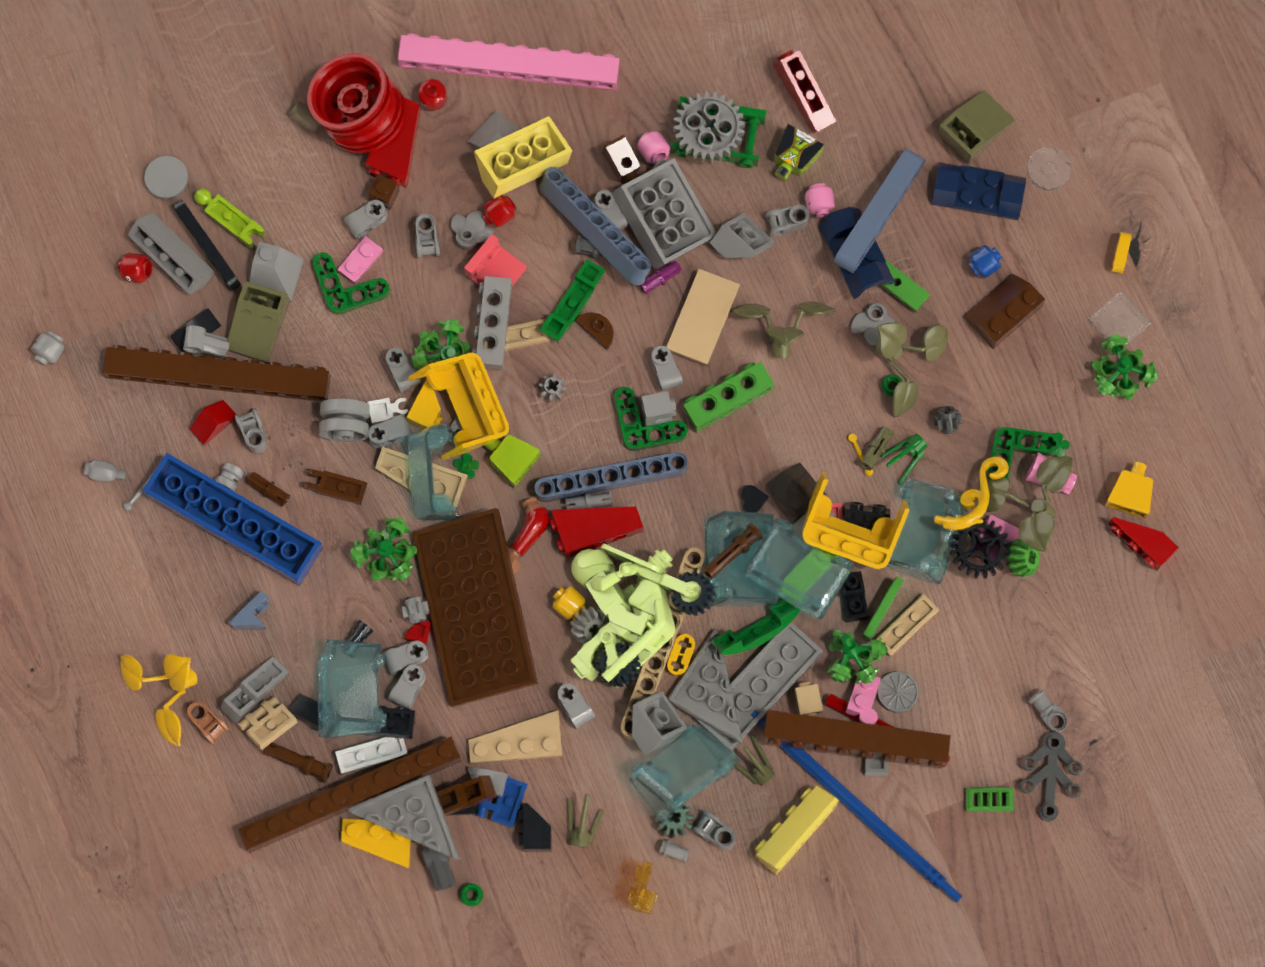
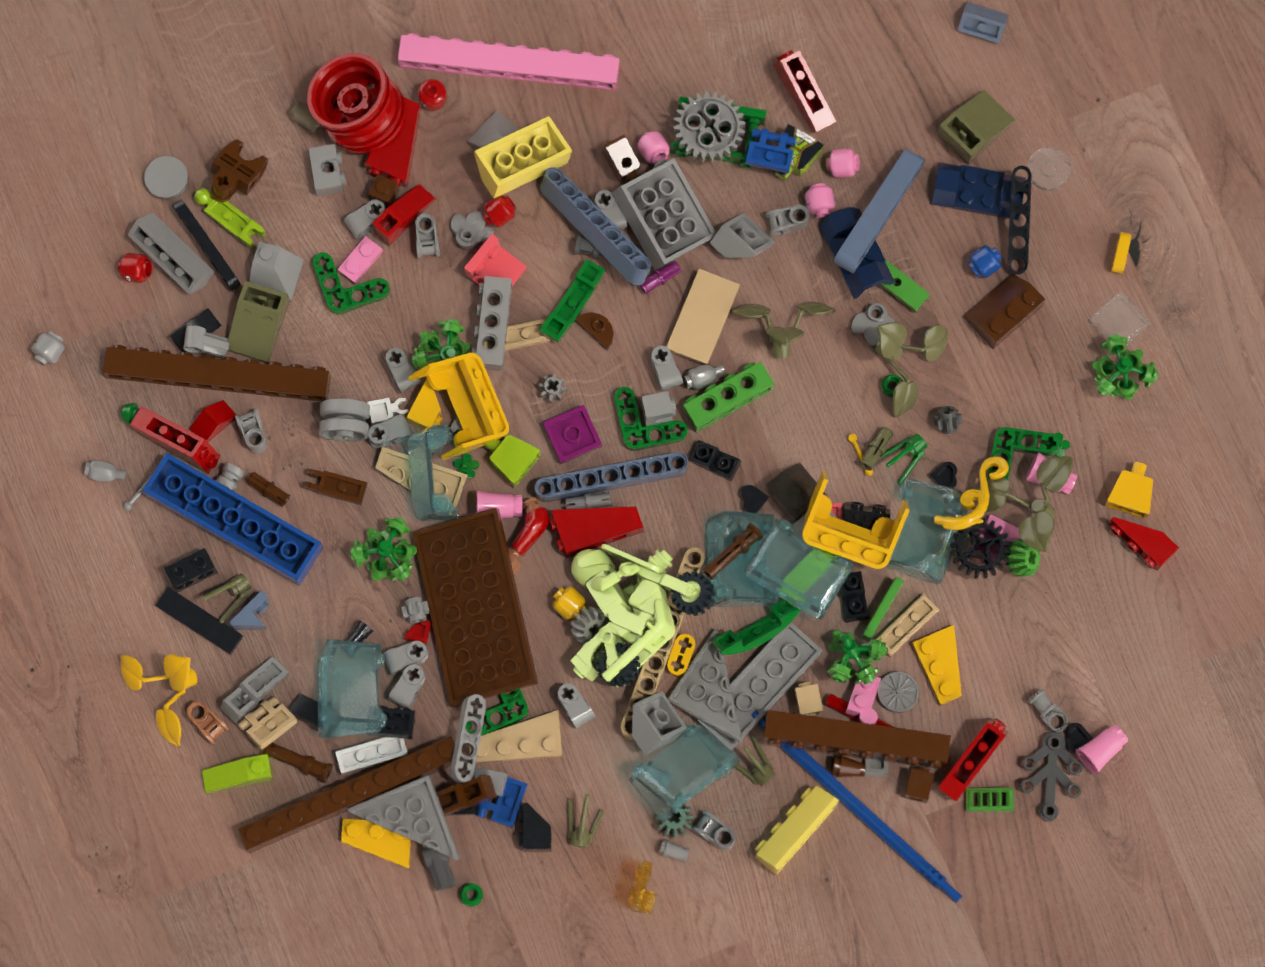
none -> green plate [121,403,139,425]
none -> red slope [130,406,220,474]
none -> black tile [155,587,244,655]
none -> black brick [164,548,218,593]
none -> lime slope [202,754,274,793]
none -> olive plant [203,573,251,624]
none -> reddish brown piece [211,139,269,202]
none -> light grey brick [309,144,346,197]
none -> red slope [372,184,436,245]
none -> light grey beam [450,694,486,783]
none -> green beam [465,689,528,736]
none -> bright pink plant [476,490,522,518]
none -> magenta plate [543,405,602,464]
none -> light grey plant [684,365,725,390]
none -> black slope [689,440,741,481]
none -> blue plate [746,128,797,173]
none -> bright pink head [826,148,860,178]
none -> reddish brown cone [830,755,866,777]
none -> reddish brown brick [904,766,934,803]
none -> yellow wing [912,625,962,706]
none -> black tile [930,462,957,492]
none -> red slope [938,718,1008,802]
none -> sand blue panel [958,2,1009,44]
none -> black beam [1007,166,1032,275]
none -> black tile [1065,723,1093,754]
none -> bright pink plant [1076,725,1128,775]

